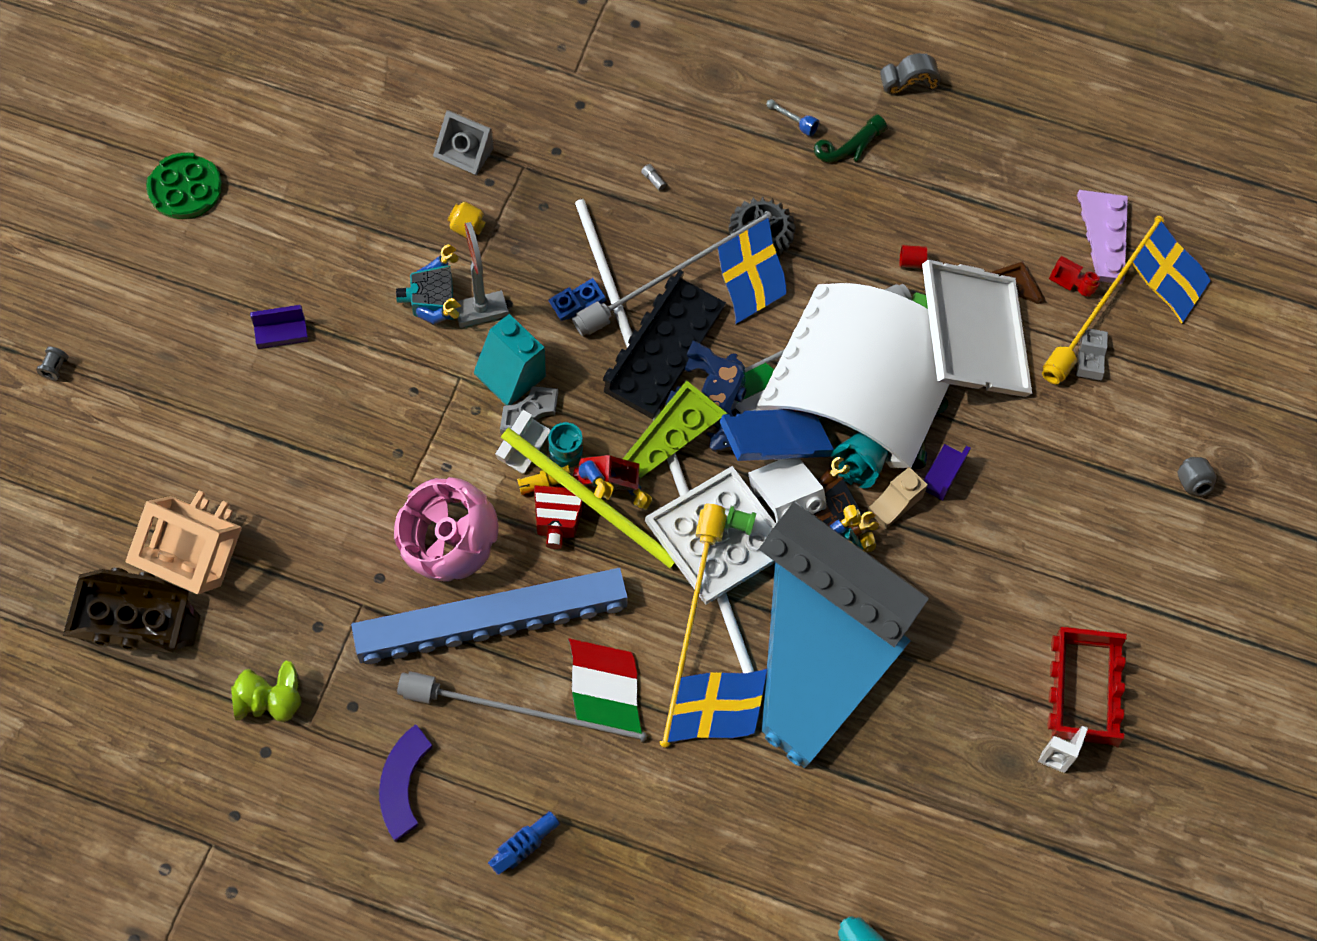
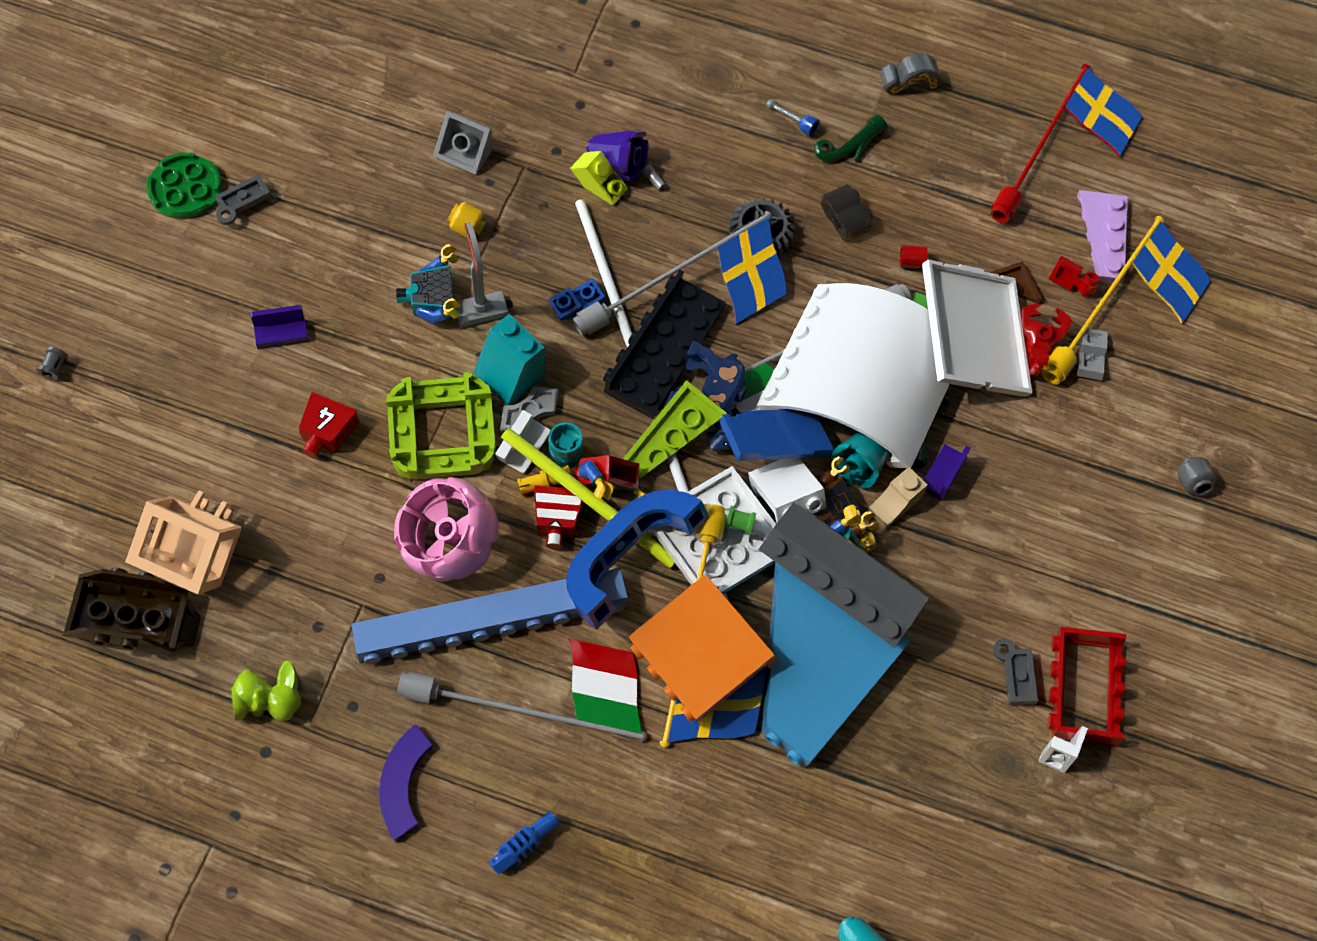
none -> dark grey hinge [214,174,271,225]
none -> red torso [299,392,359,458]
none -> lime plate [386,372,496,479]
none -> blue arch [566,490,709,630]
none -> neon yellow slope [570,151,628,205]
none -> dark purple cone [587,130,649,181]
none -> orange panel [628,574,778,726]
none -> clear smoke brick [820,184,873,242]
none -> flag [991,63,1142,223]
none -> dark grey hinge [993,639,1038,705]
none -> red animal [1021,303,1072,378]

